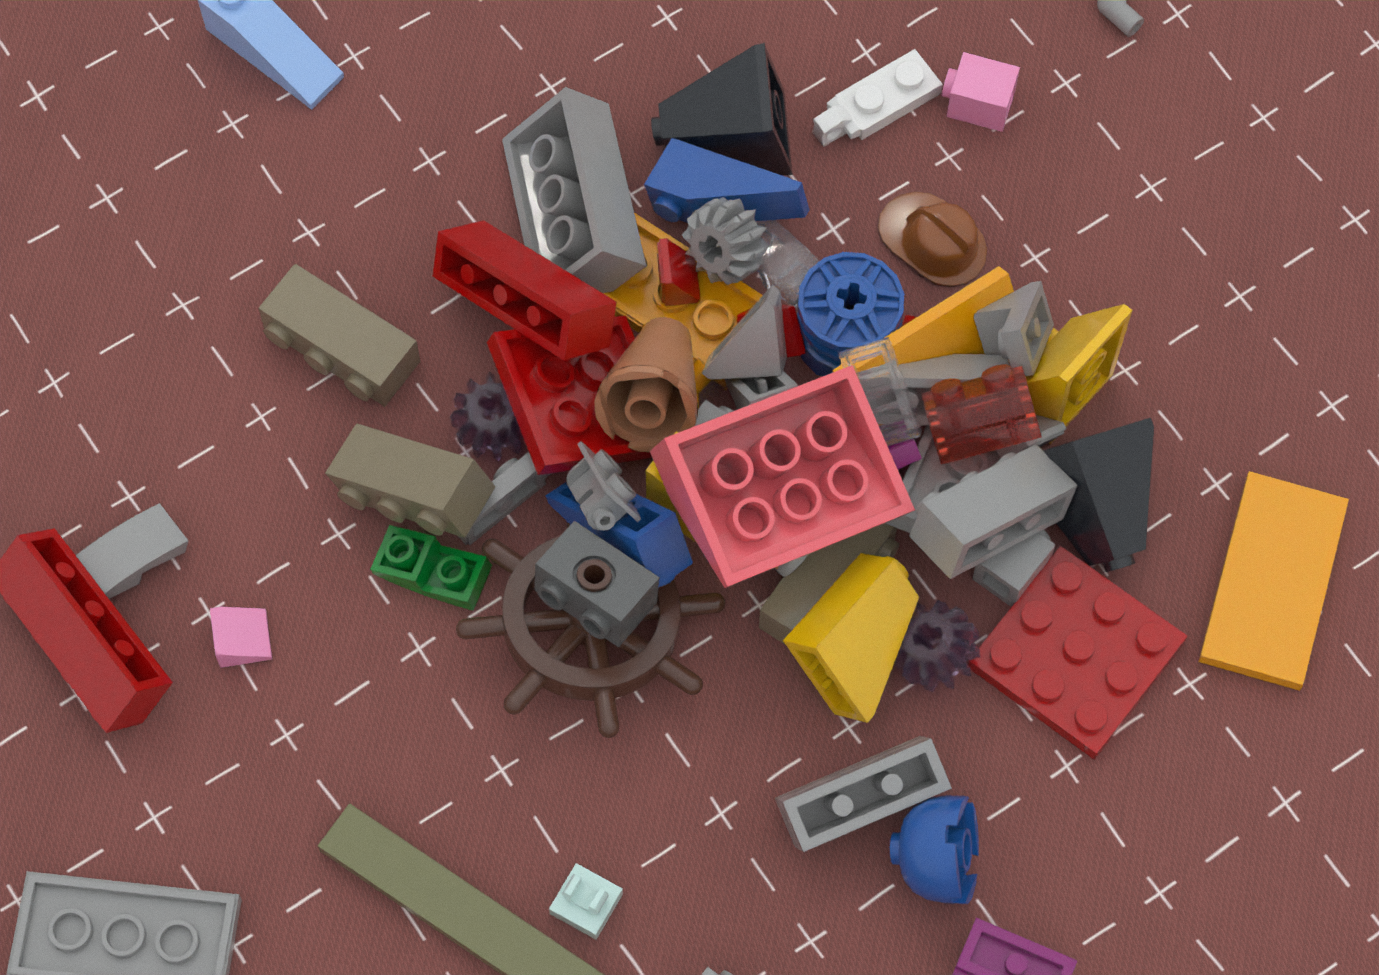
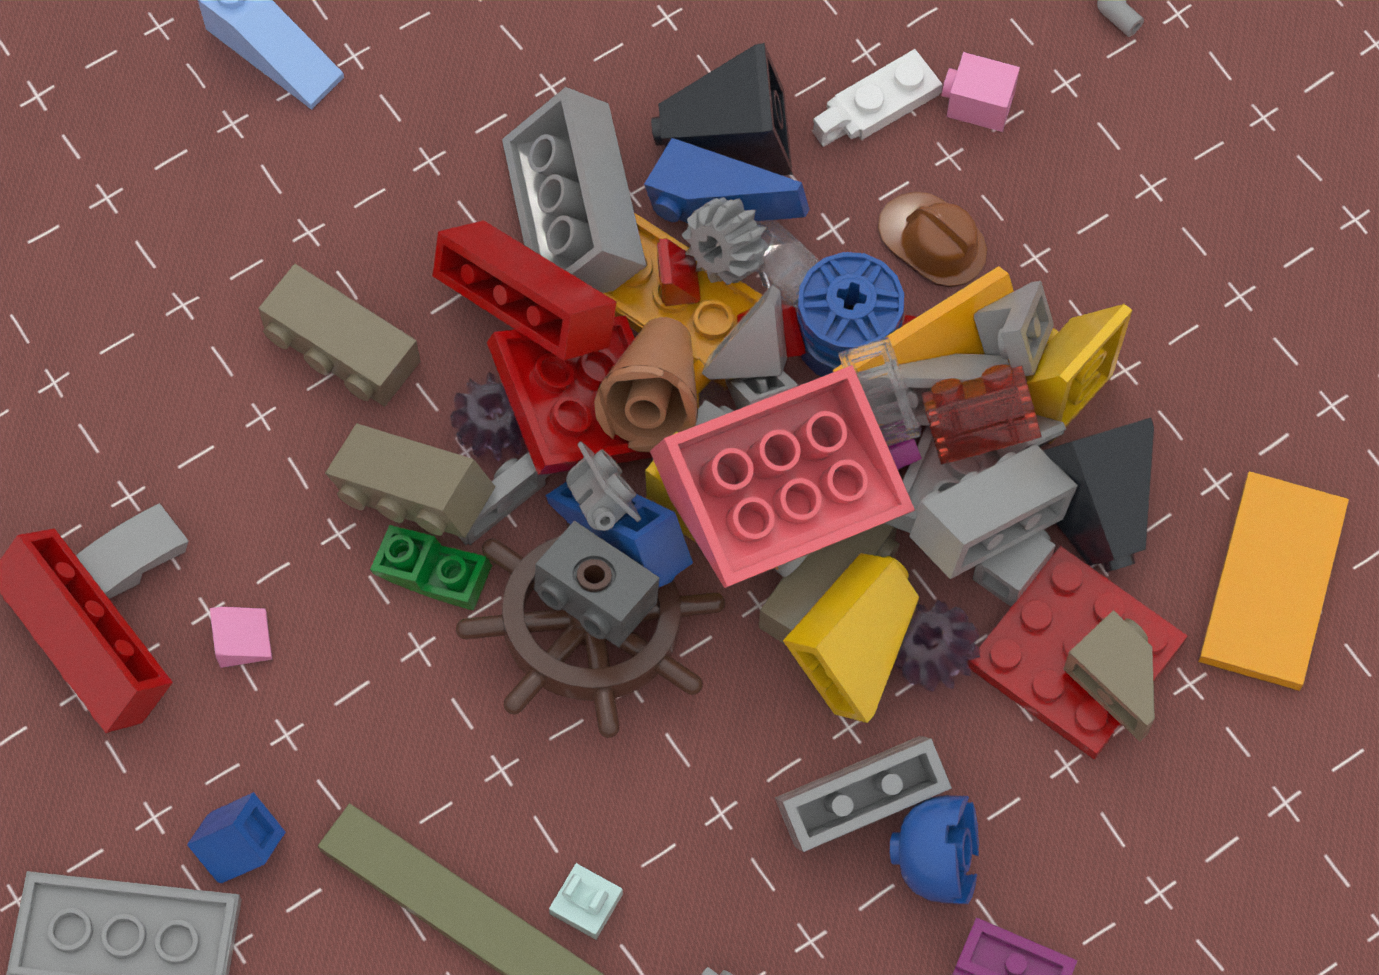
none -> blue panel [187,792,286,883]
none -> dark tan slope [1063,610,1155,742]

